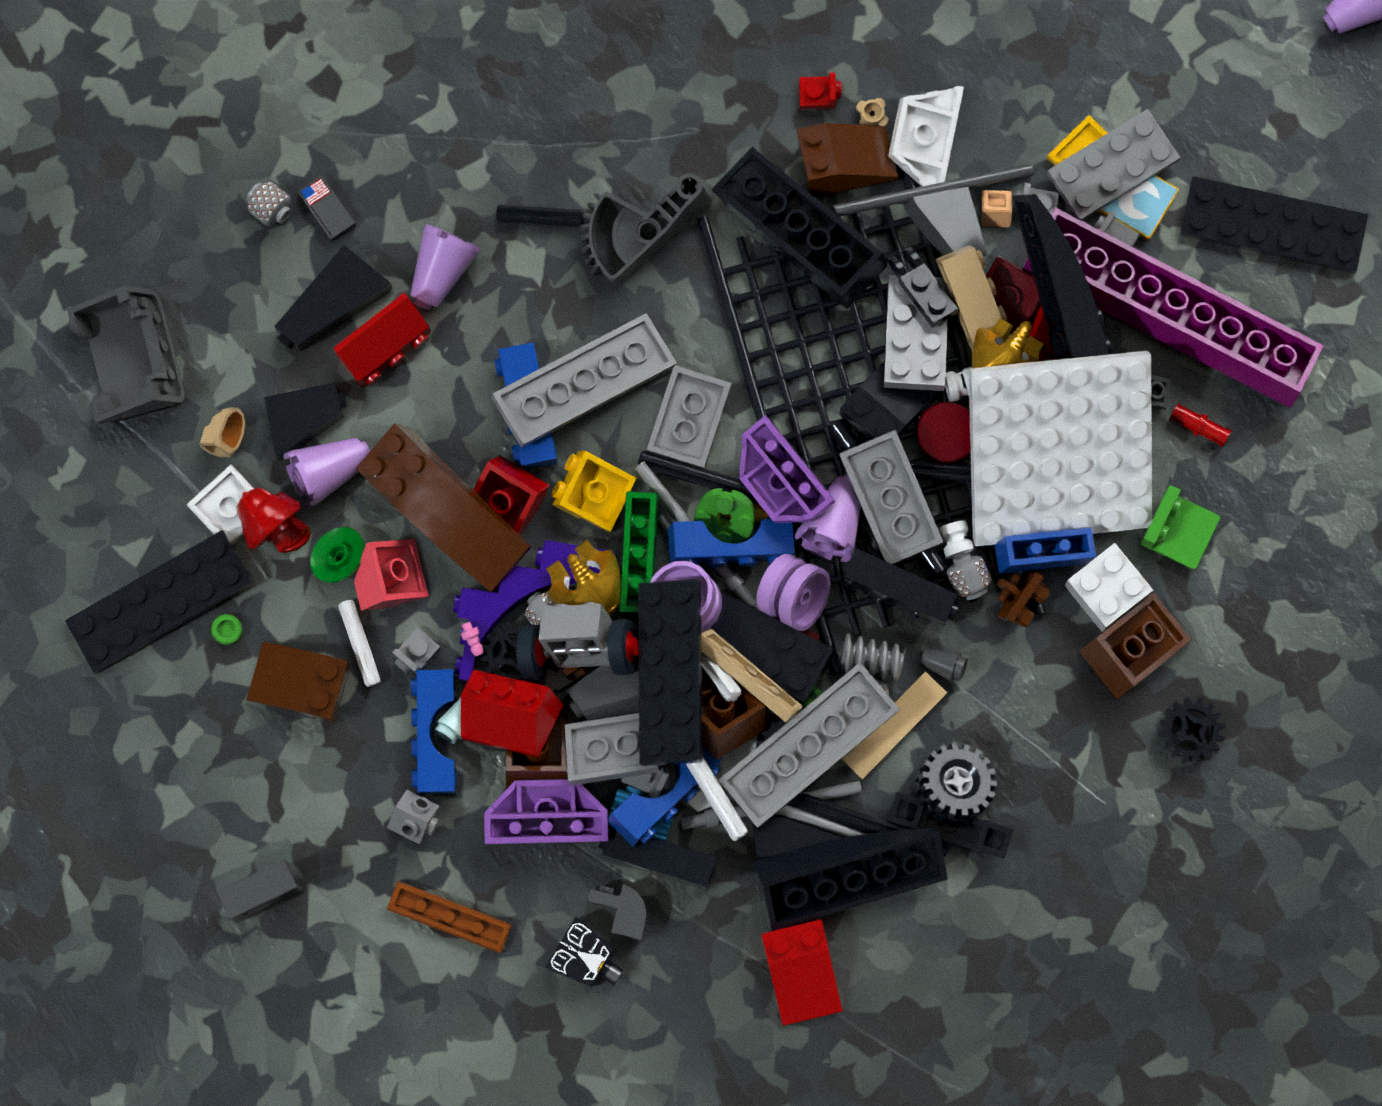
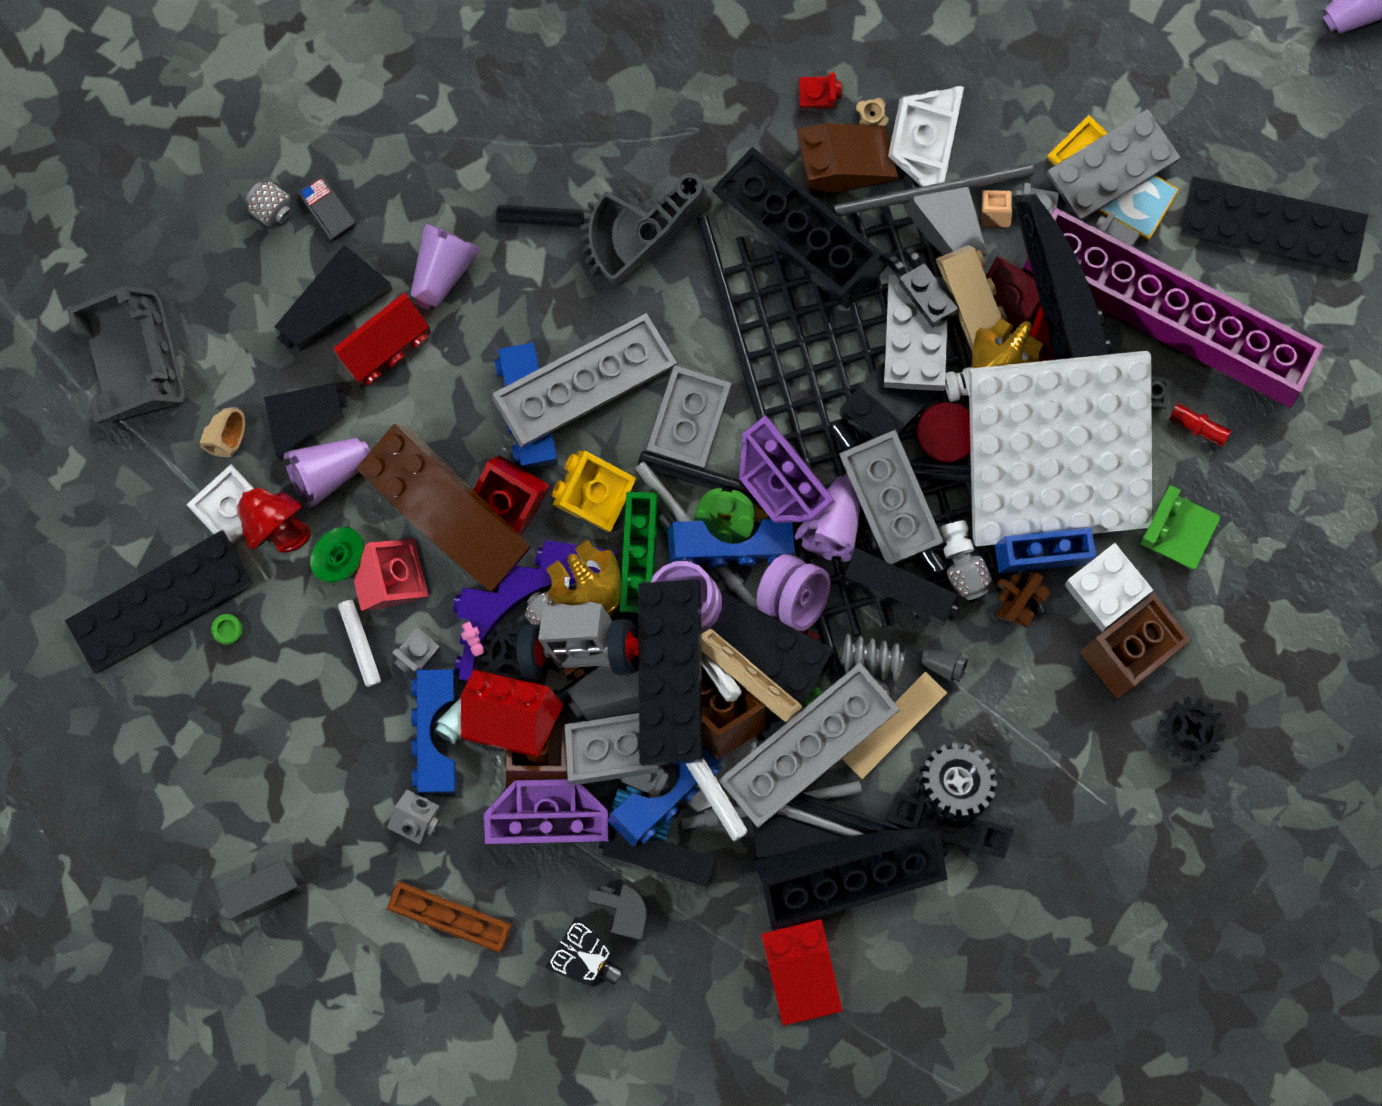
reddish brown slope [246,642,351,724] -> none

